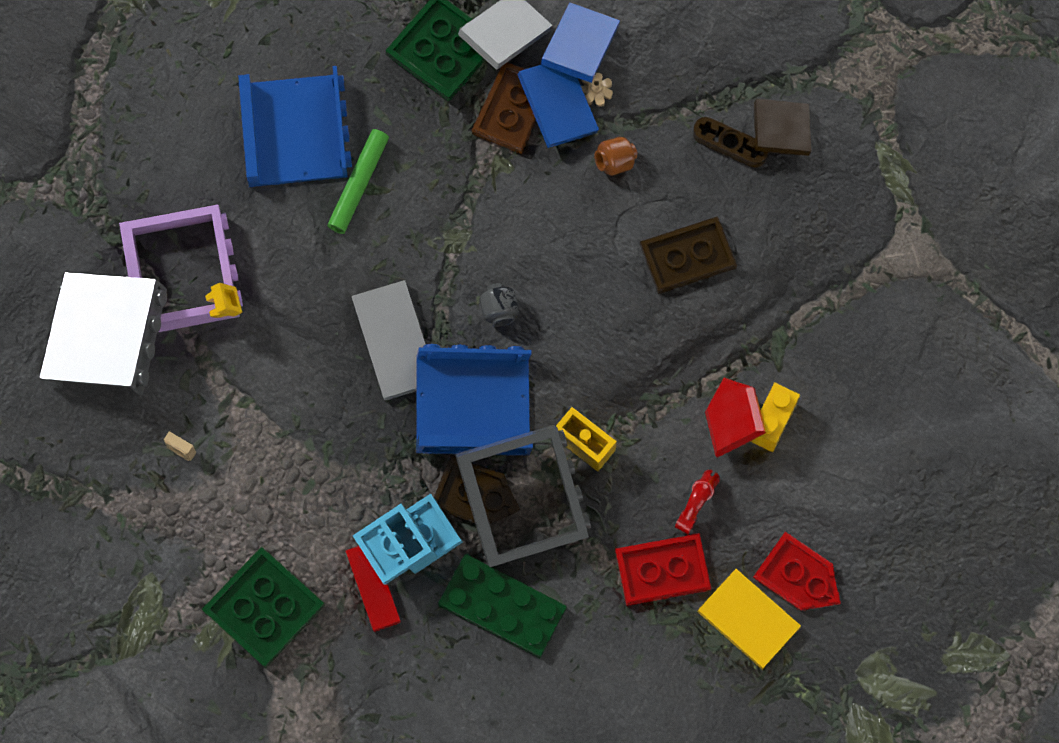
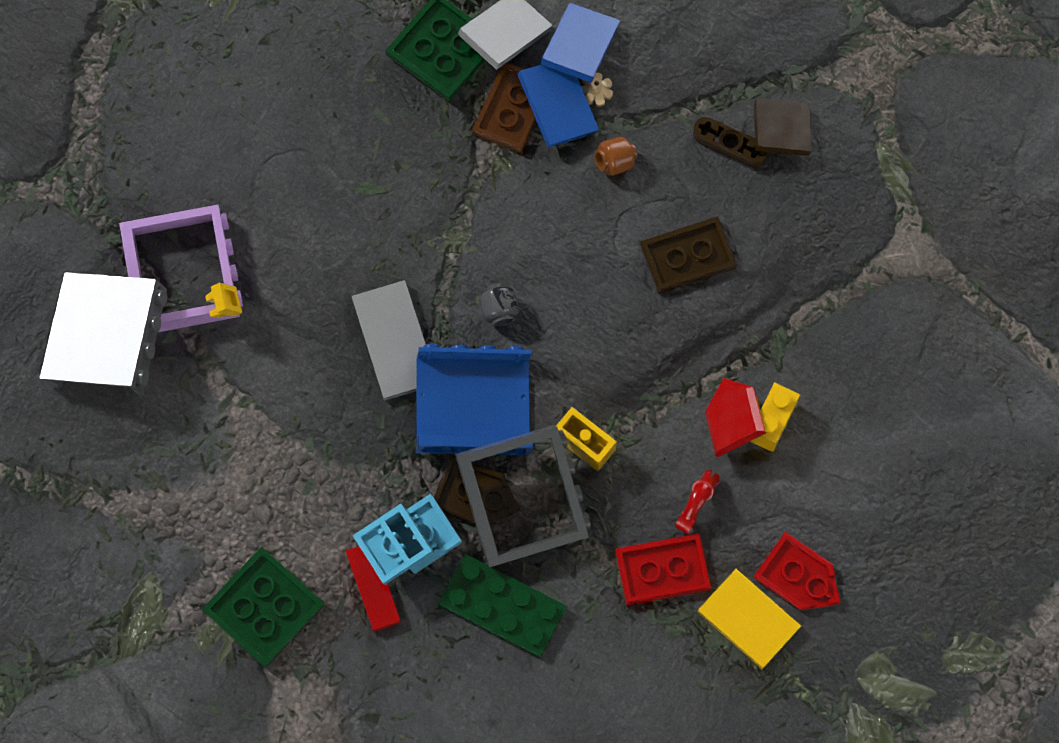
tan tile [164,431,196,461] -> none
blue panel [238,66,352,187] -> none
bright green piece [327,129,389,234] -> none

